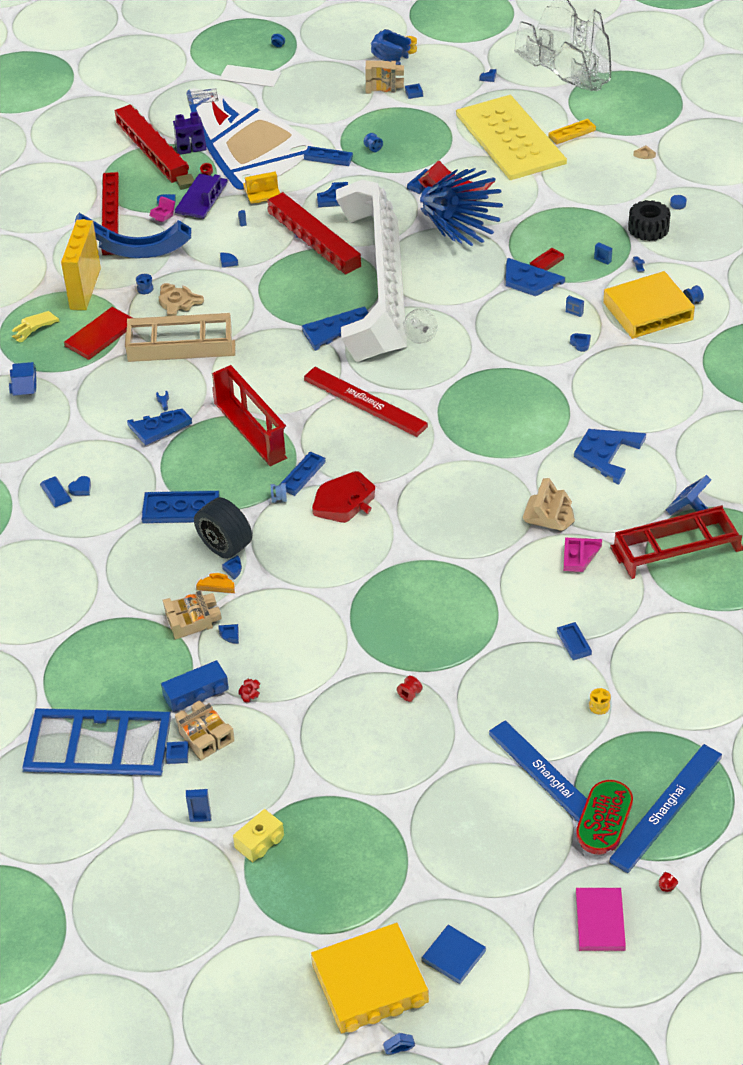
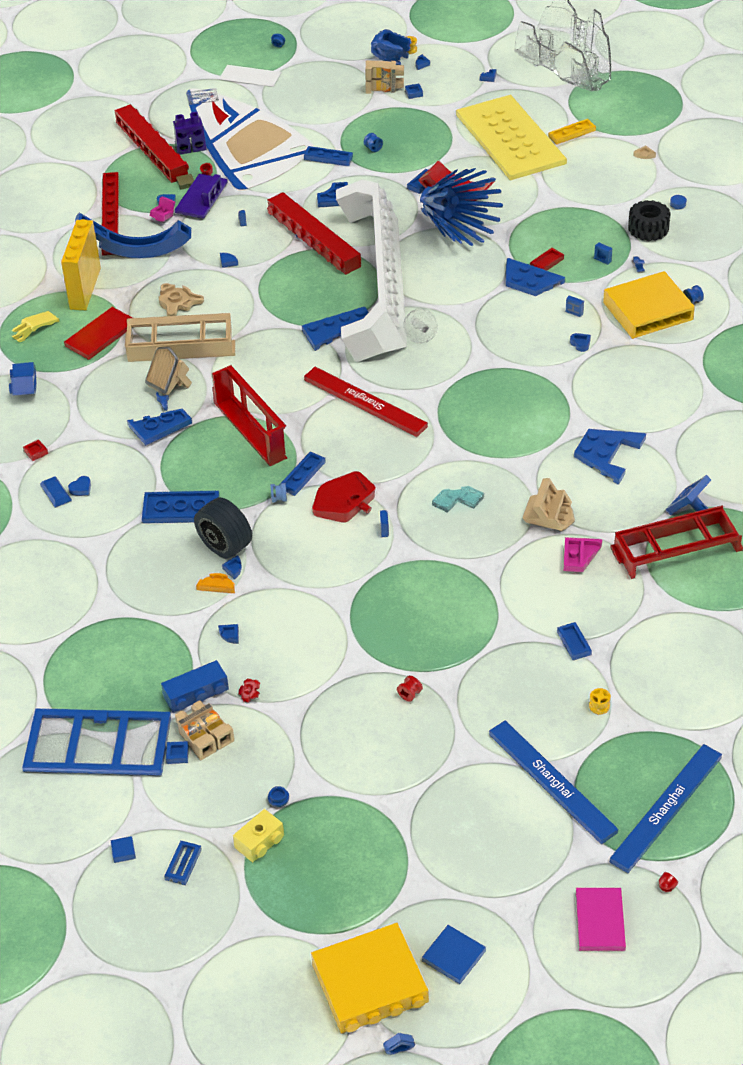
blue wheel [136,273,154,295] -> none
tan hips [163,590,222,640] -> none
blue tile [186,789,212,822] -> none
yellow bracket [243,171,280,204] -> none
tile [576,780,633,855] -> none
none -> red tile [23,439,49,461]
none -> blue tile [110,836,136,863]
none -> tan piece [145,347,192,395]
none -> blue tile [164,840,202,885]
none -> blue plate [268,786,289,807]
none -> blue tile [380,510,389,537]
none -> blue tile [416,54,430,70]
none -> clear light blue tile [432,486,484,513]

